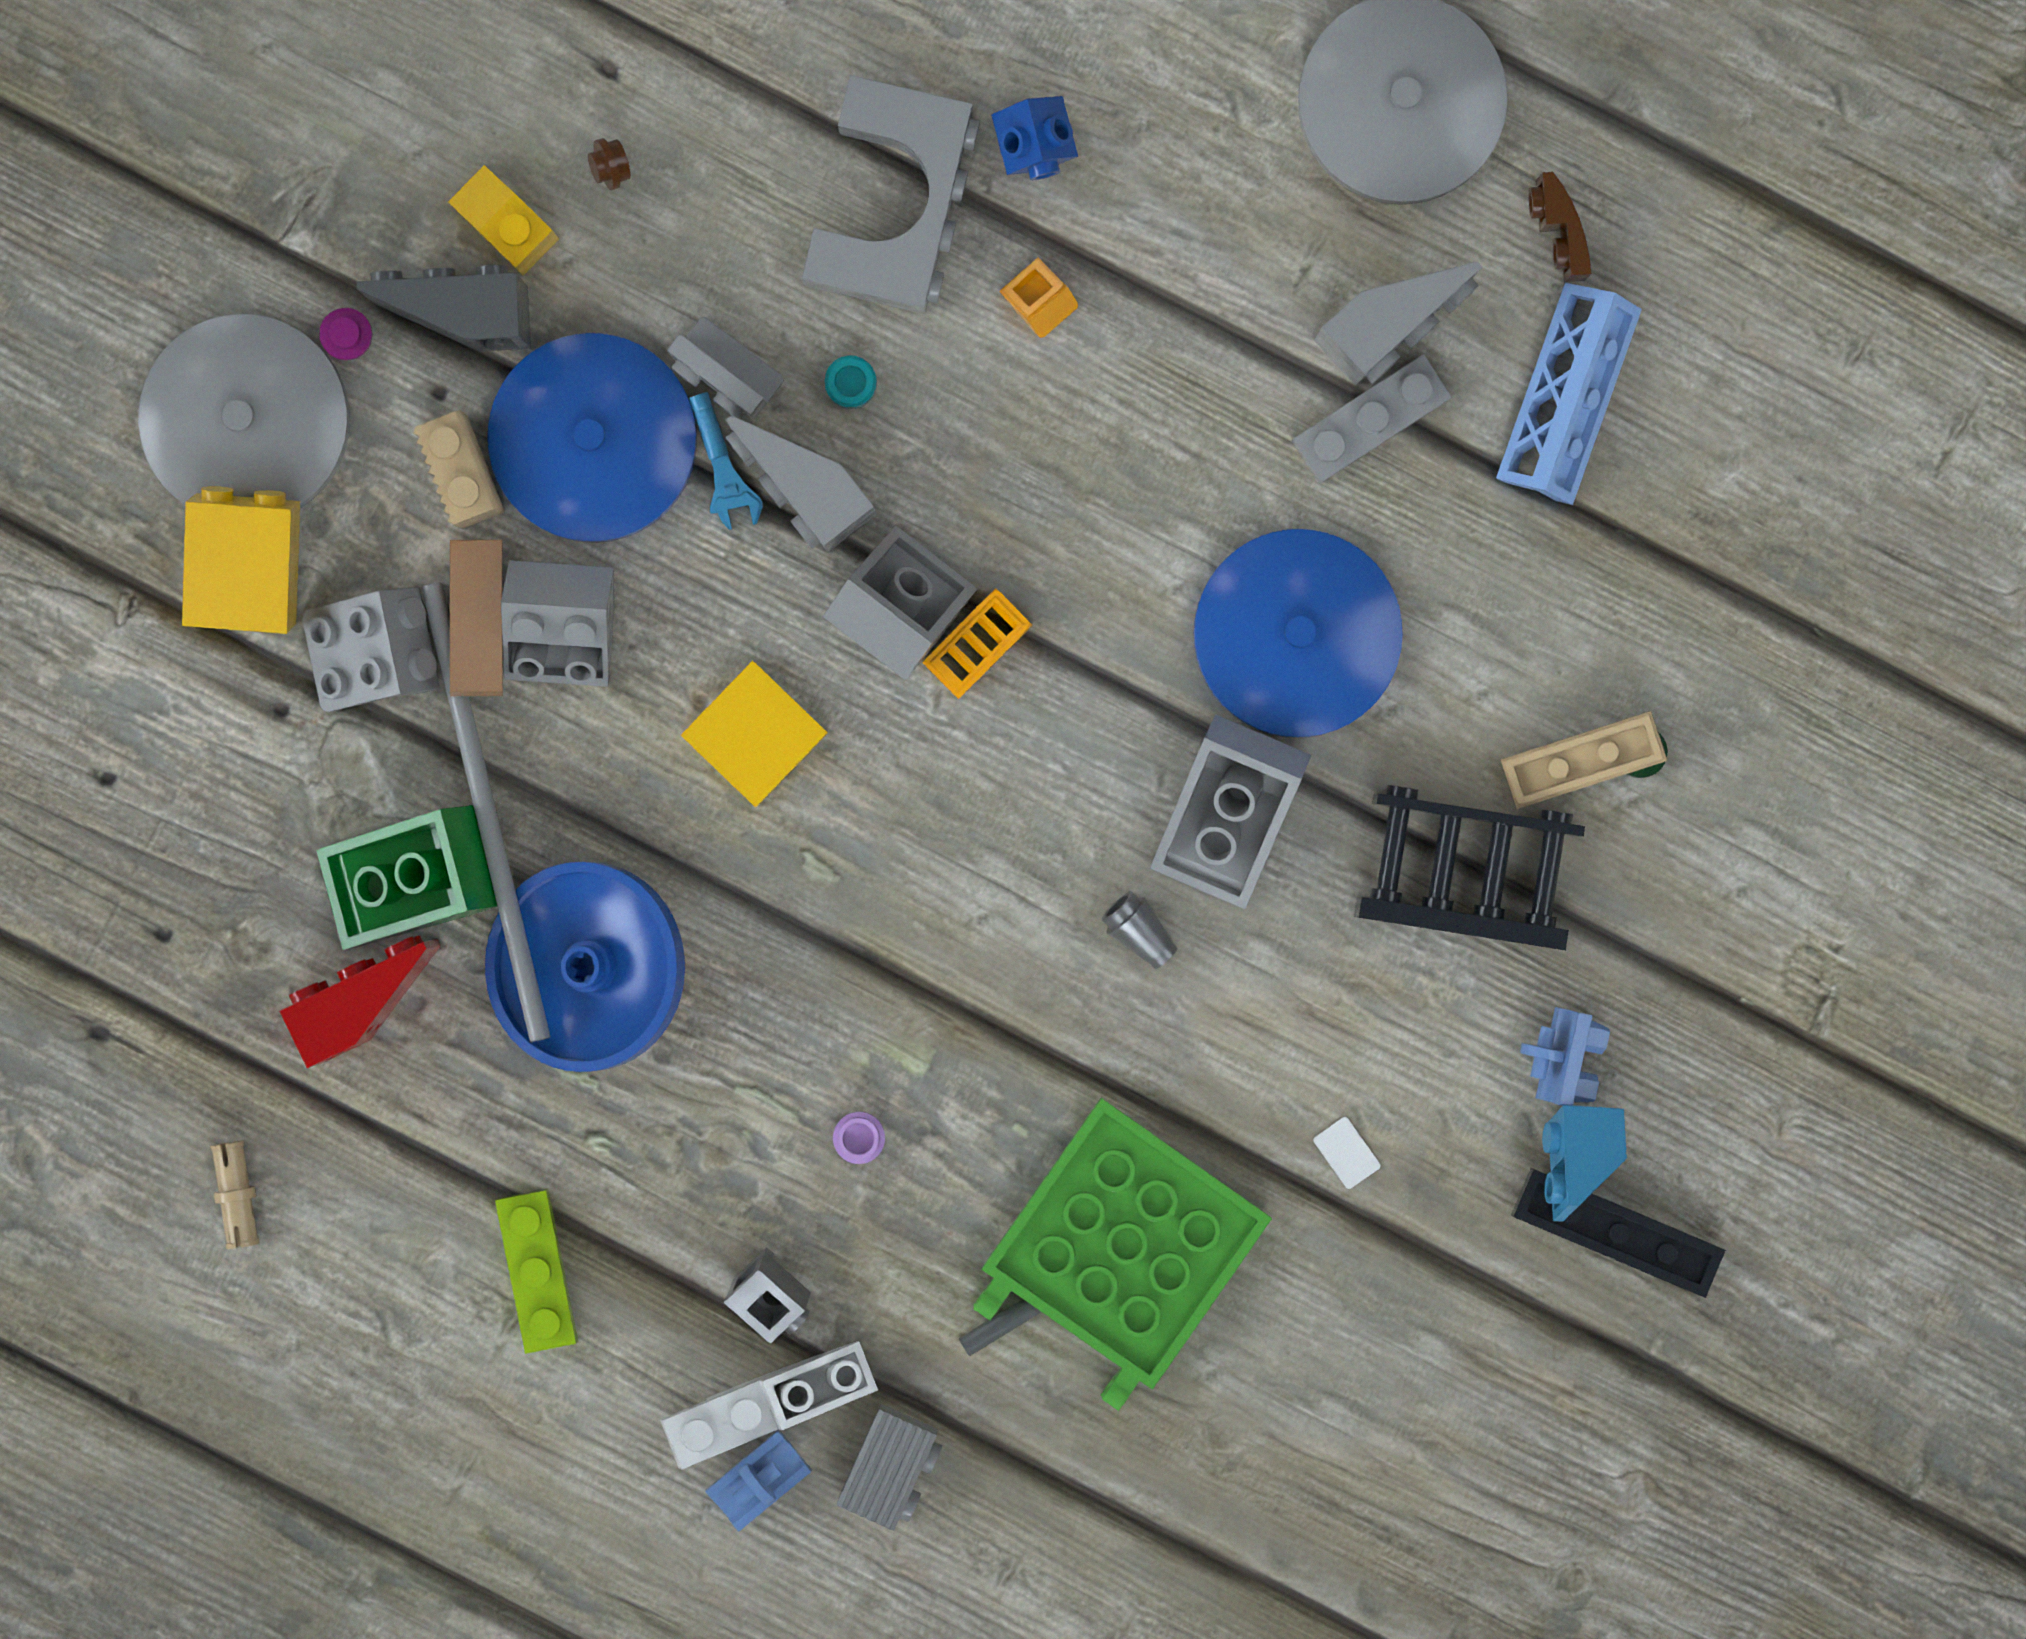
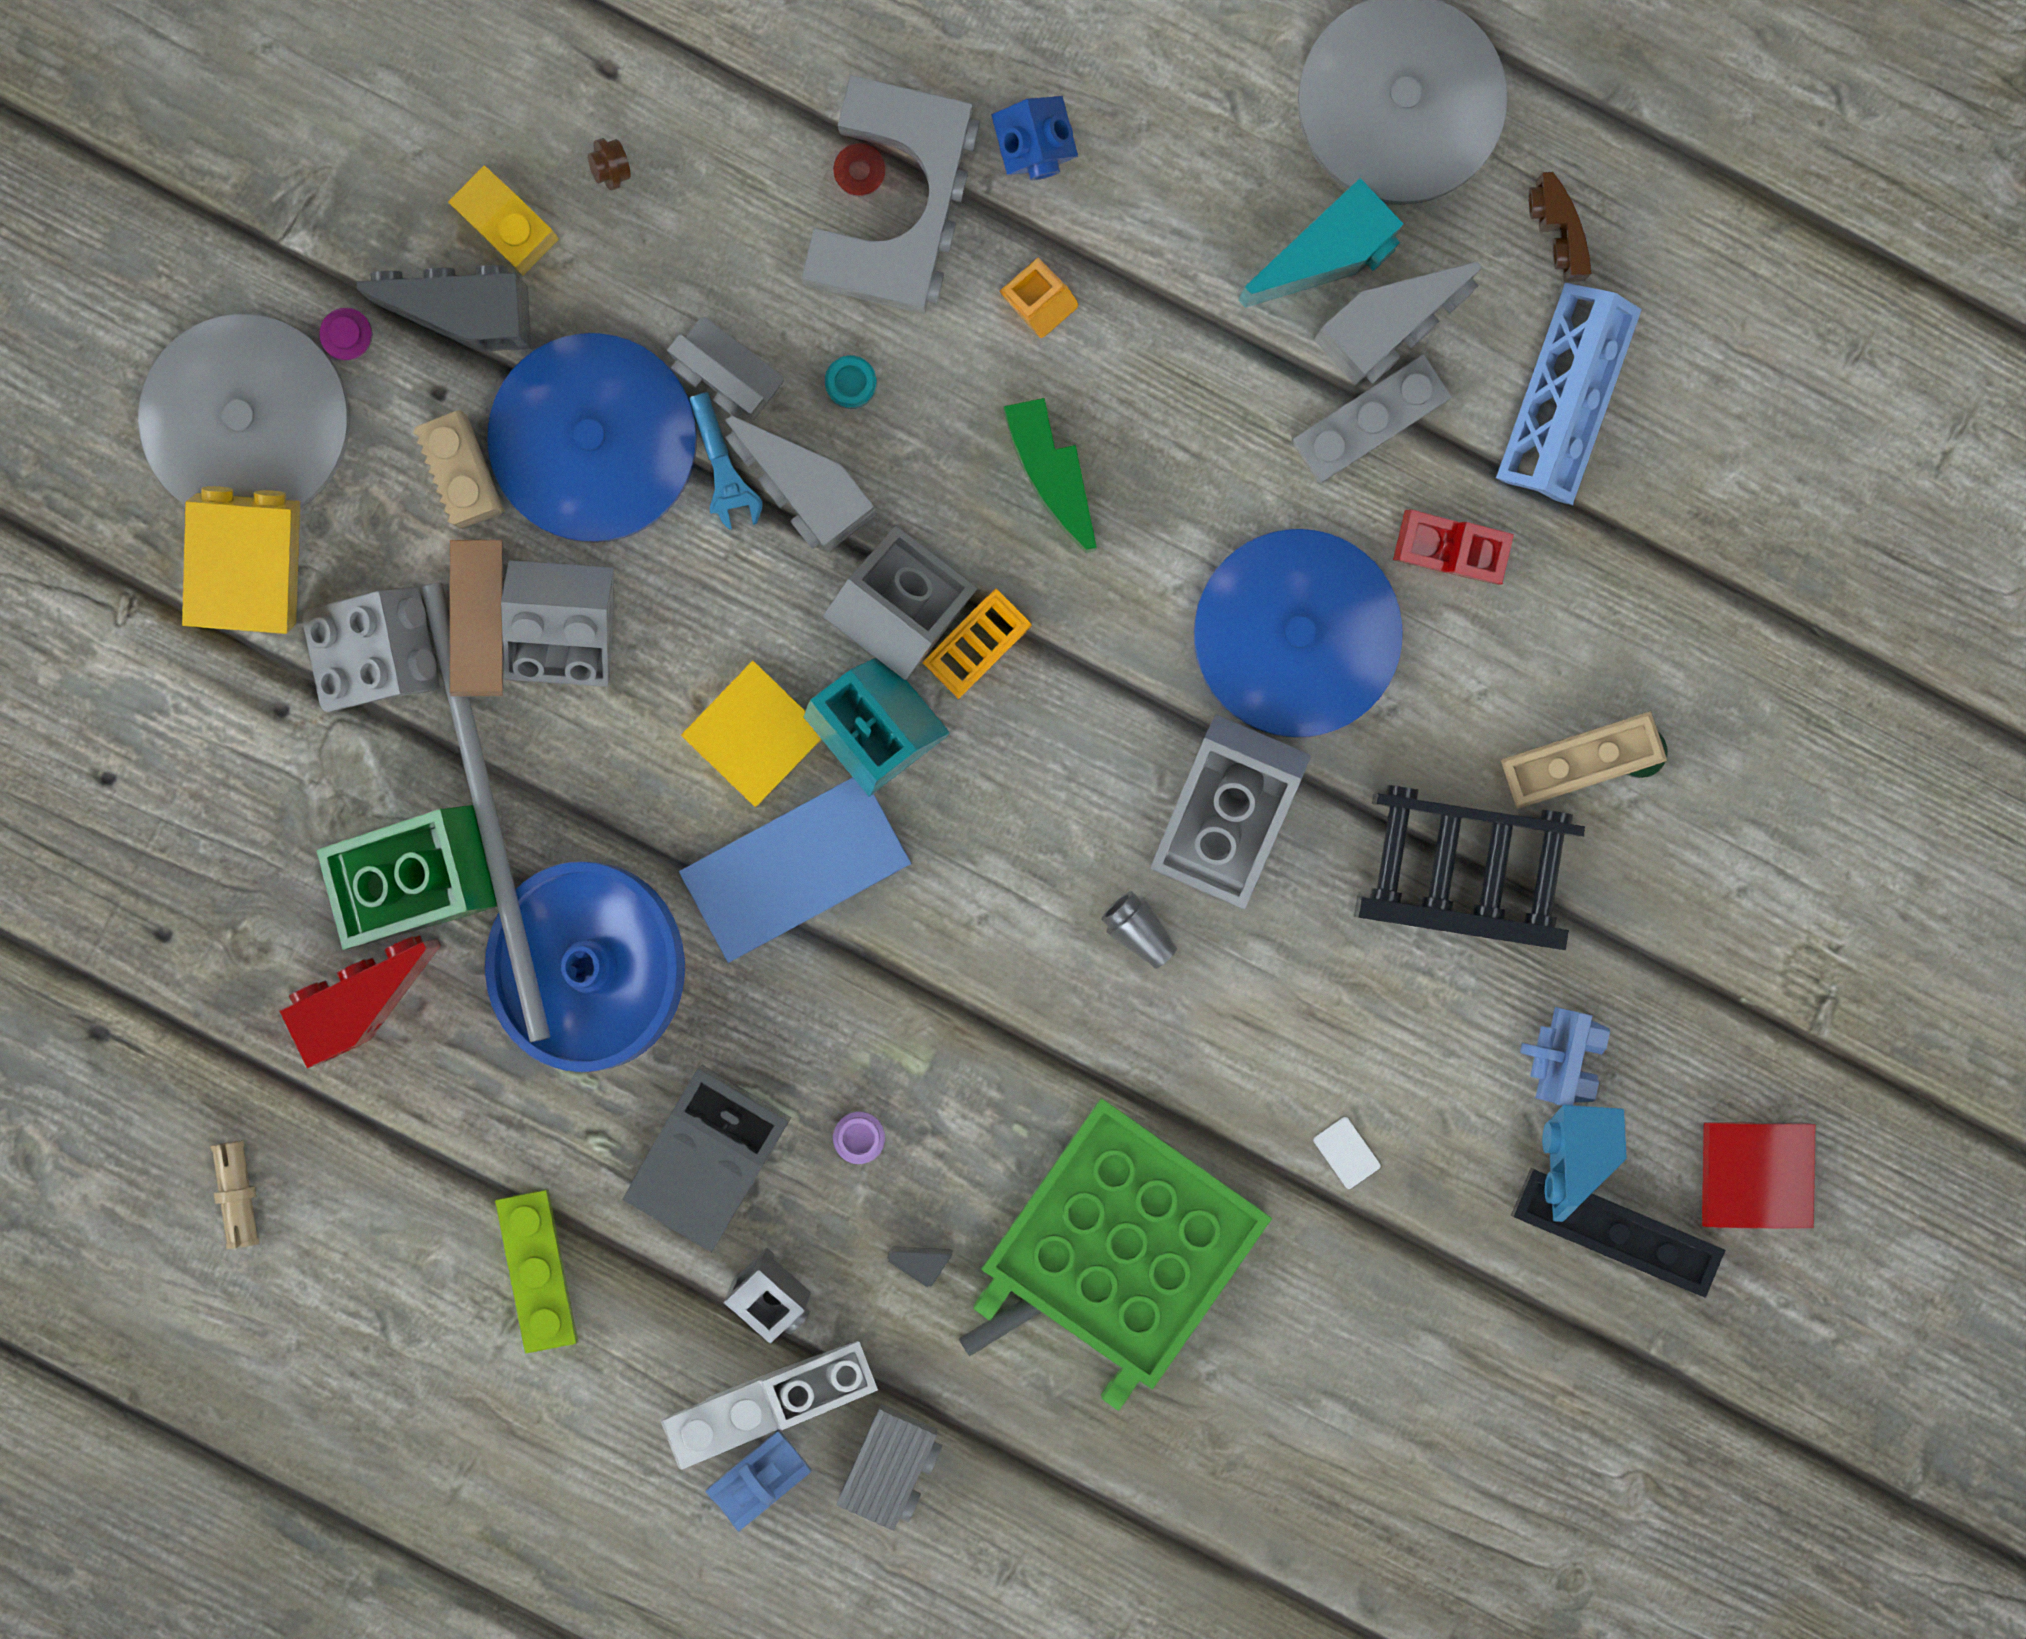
none -> dark grey slope [622,1065,792,1253]
none -> medium blue tile [679,777,912,963]
none -> teal slope [803,657,950,797]
none -> clear red plate [833,143,886,197]
none -> dark grey slope [887,1246,953,1287]
none -> green slope [1003,398,1097,553]
none -> teal slope [1238,178,1404,308]
none -> slope [1393,509,1514,585]
none -> red slope [1702,1122,1816,1229]

